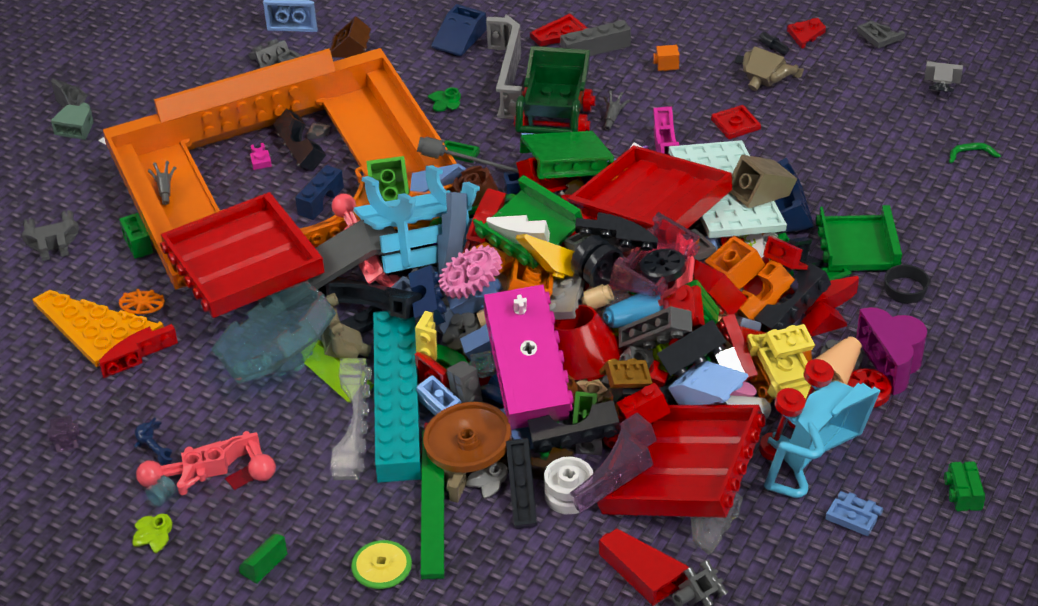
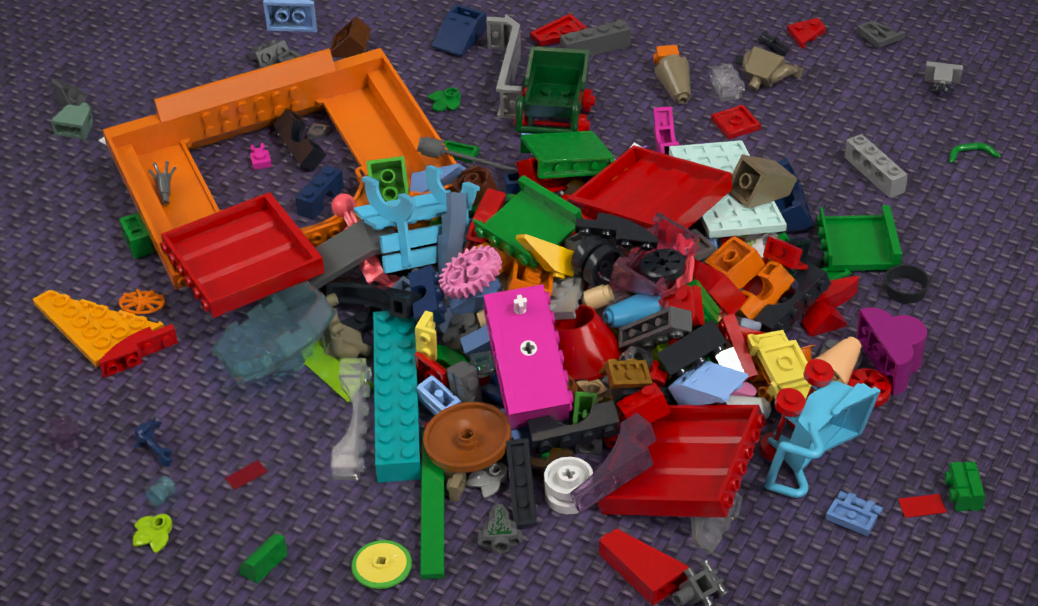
dark grey connector [22,210,79,261] -> none
coral piece [136,431,276,495] -> none
white slope [487,215,550,244] -> none
dark grey piece [603,90,630,131] -> none
light yellow bracket [761,324,815,358] -> none
none -> dark grey rock [477,504,523,554]
none -> dark tan cone [654,54,691,104]
none -> clear brick [710,63,745,102]
none -> light grey brick [845,134,908,198]
none -> red sticker [898,494,947,518]

